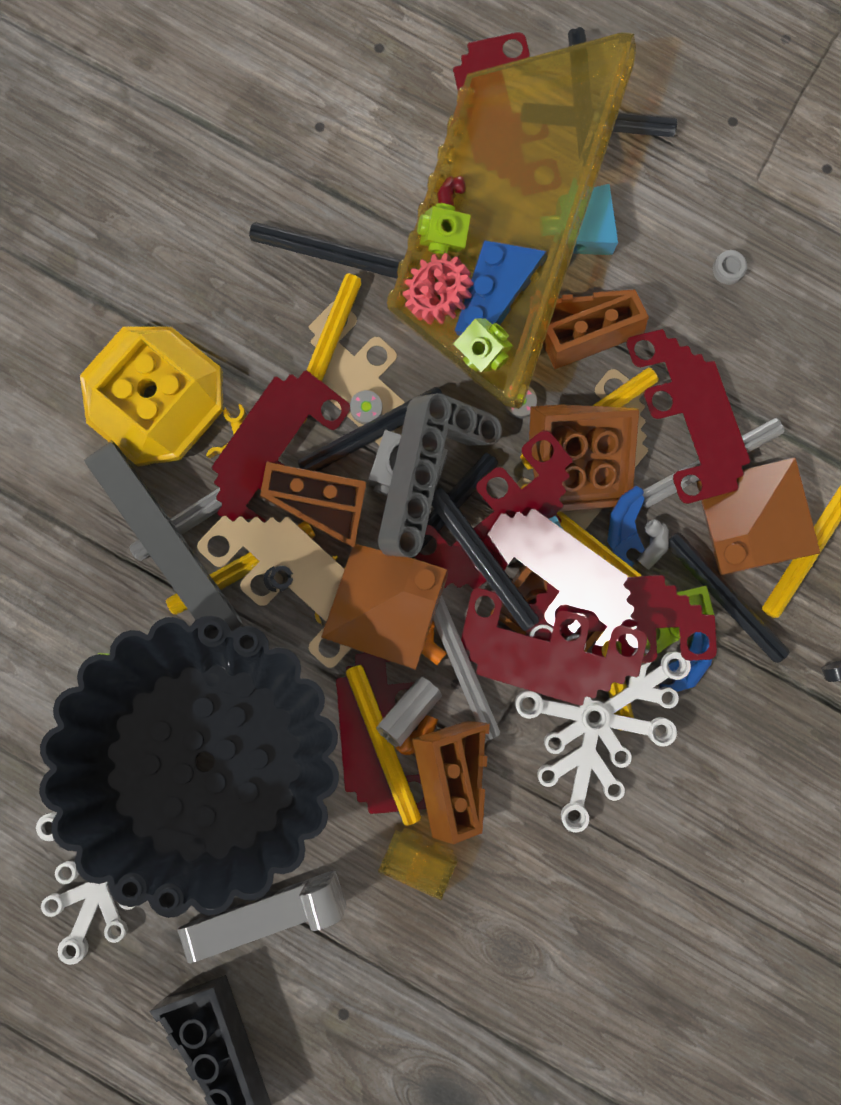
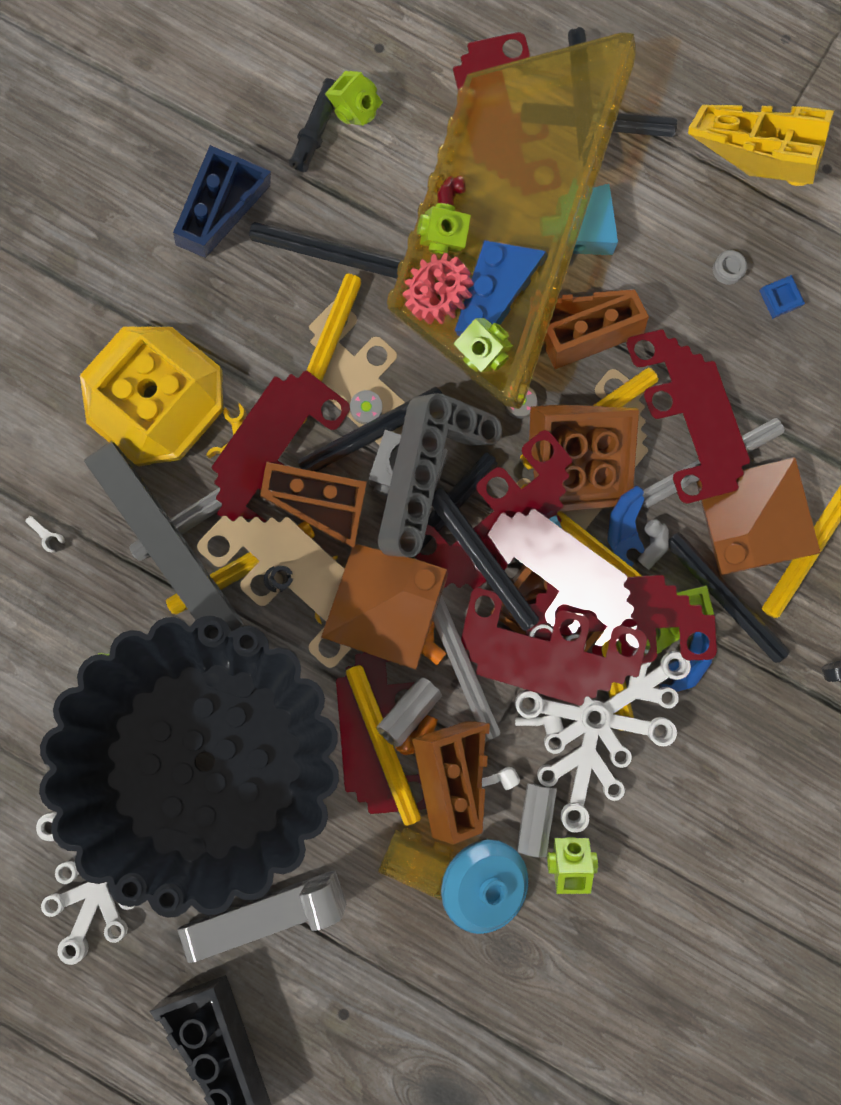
none -> white hand [25,516,65,553]
none -> dark blue wedge [173,145,271,258]
none -> black pin [289,78,336,172]
none -> lime brick [325,71,383,126]
none -> dark azure piece [441,840,528,934]
none -> white hand [482,767,520,790]
none -> white hand [515,715,564,735]
none -> light grey axle [516,783,557,857]
none -> lime brick [547,837,598,894]
none -> yellow wedge [688,105,834,186]
none -> blue tile [759,275,805,319]

